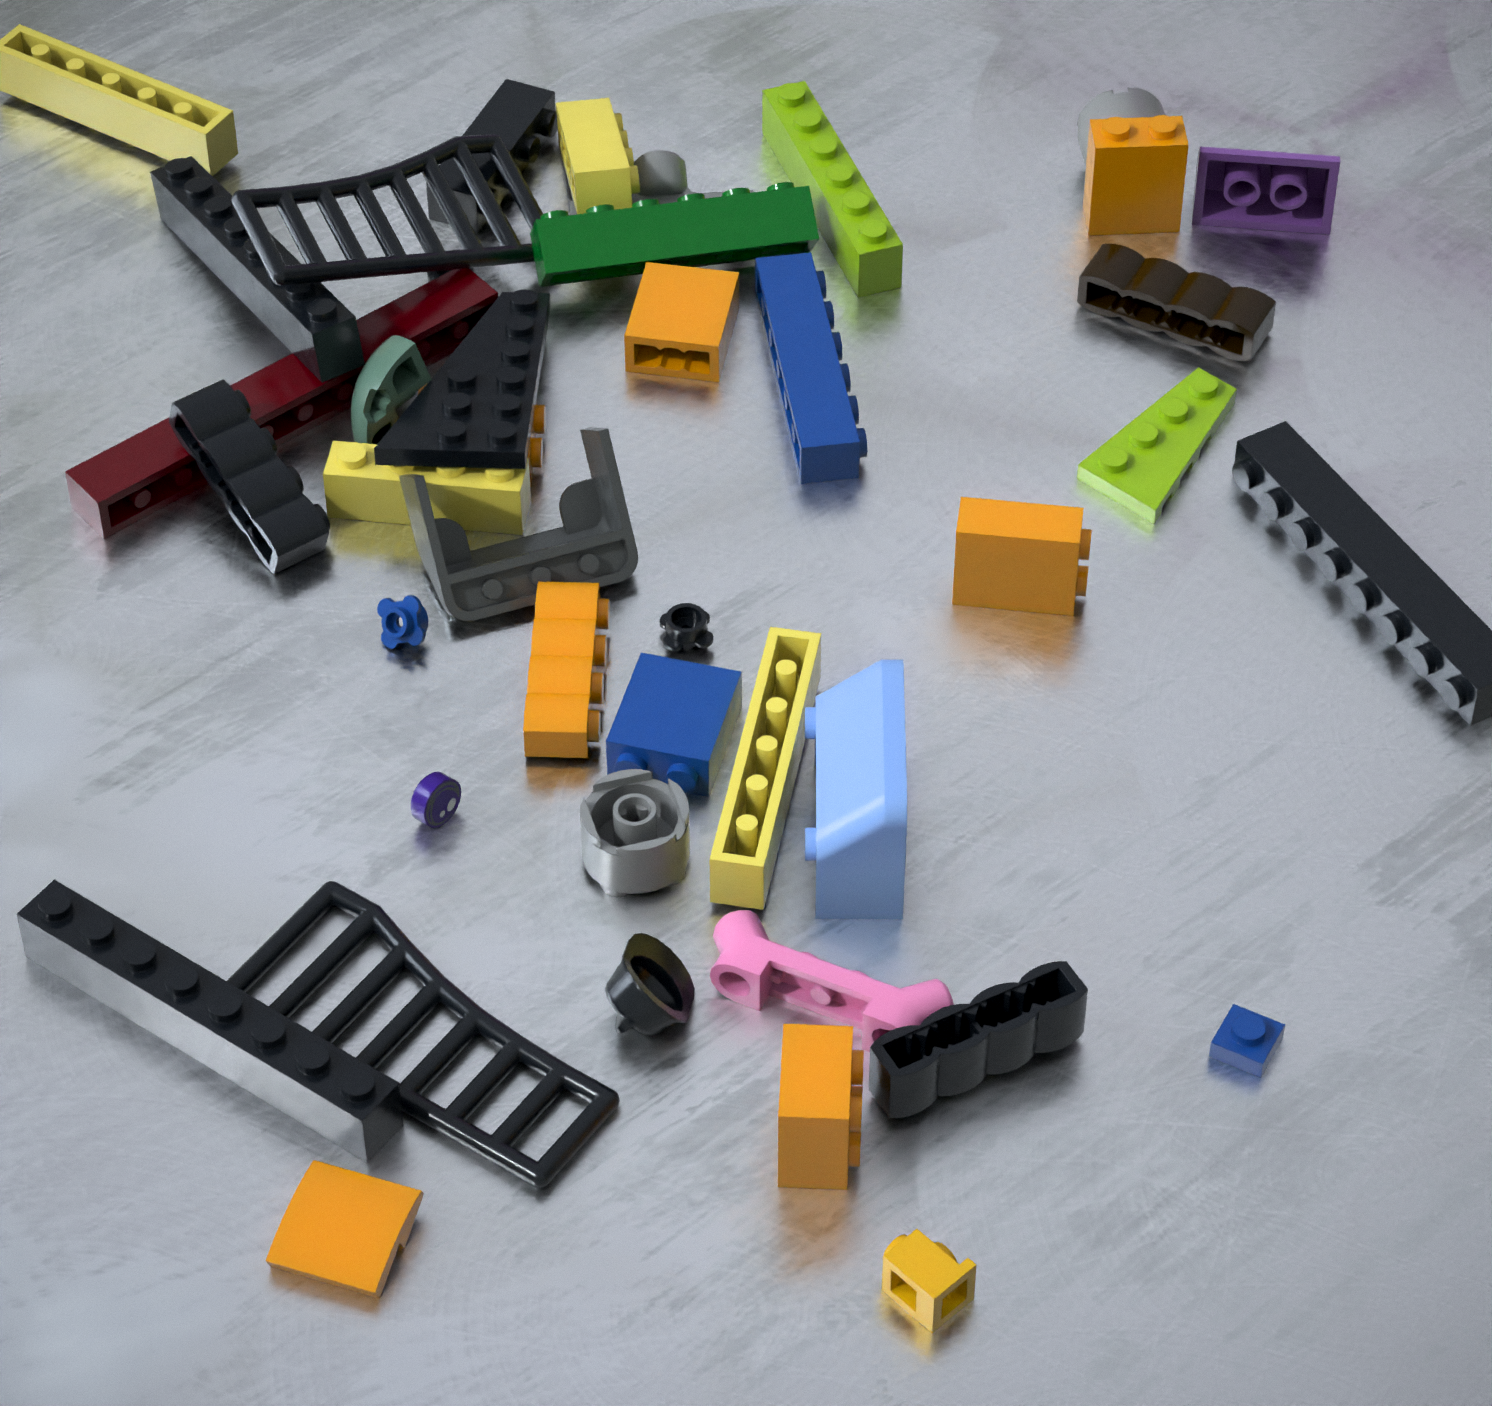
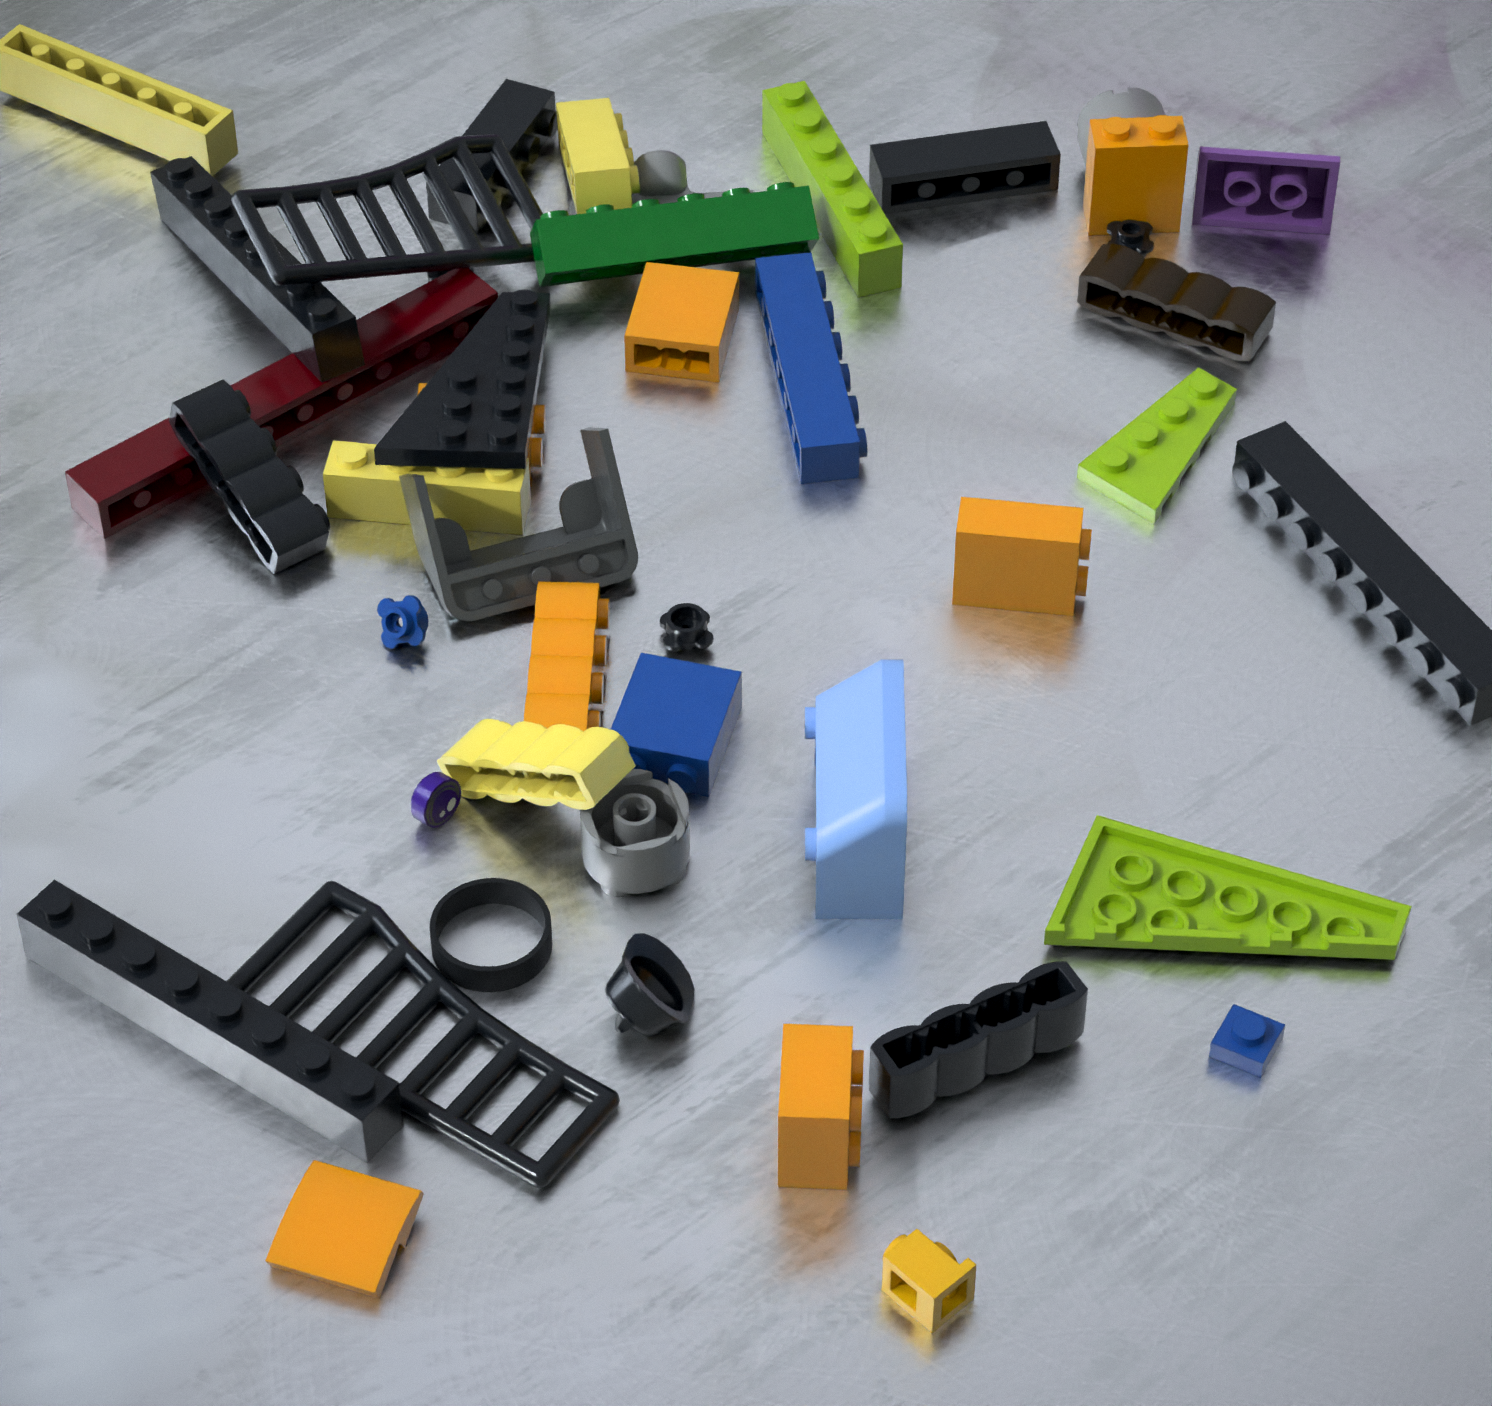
sand green brick [351,335,432,444] -> none
light yellow brick [709,627,821,910] -> none
bright pink plate [710,910,954,1052] -> none
none -> black tyre [430,878,552,992]
none -> light yellow brick [437,719,636,810]
none -> black brick [869,121,1061,214]
none -> lime wing [1044,815,1412,960]
none -> black plate [1107,220,1154,257]

